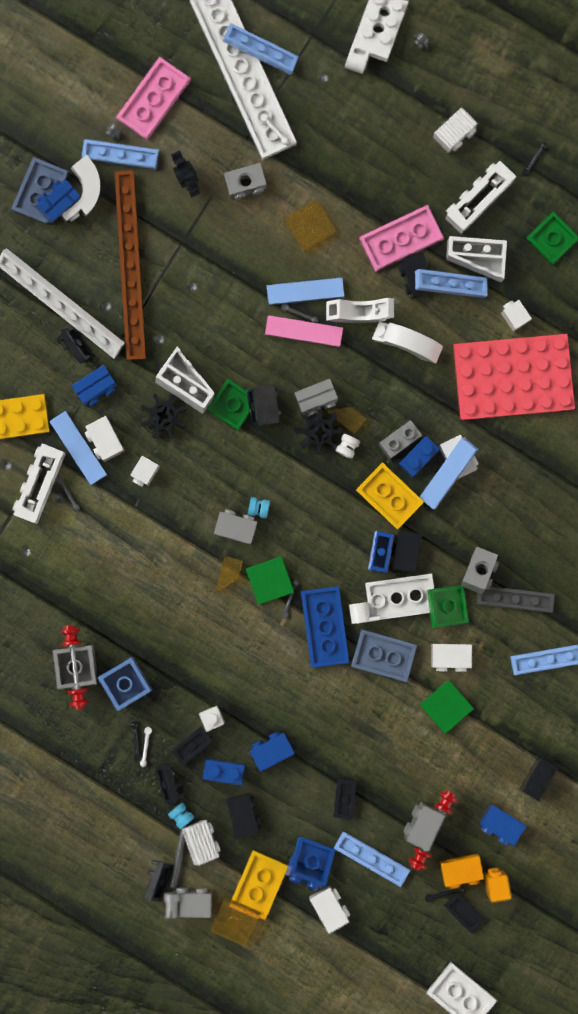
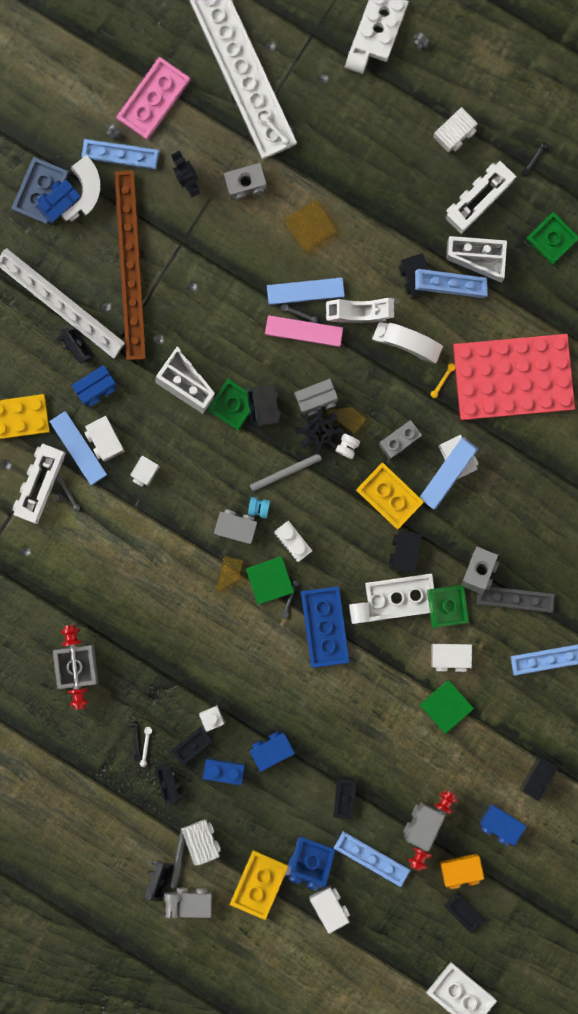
medium blue brick [98,657,153,711] -> none
black gear [141,394,186,439] -> none
medium azure wheel [168,802,194,829] -> none
clear yellow tile [210,897,261,947] -> none
light blue tile [223,23,299,75] -> none
black brick [226,793,261,838] -> none
sand blue plate [351,629,417,682] -> none
bright pink tile [359,205,444,272] -> none
blue brick [368,531,394,573] -> none
blue brick [398,436,440,478] -> none
black hinge [425,885,464,902] -> none
light orange brick [484,868,511,902] -> none
white brick [501,300,532,332] -> none
none -> light grey bar [250,454,322,492]
none -> white brick [275,521,312,562]
none -> yellow hinge [431,363,455,398]

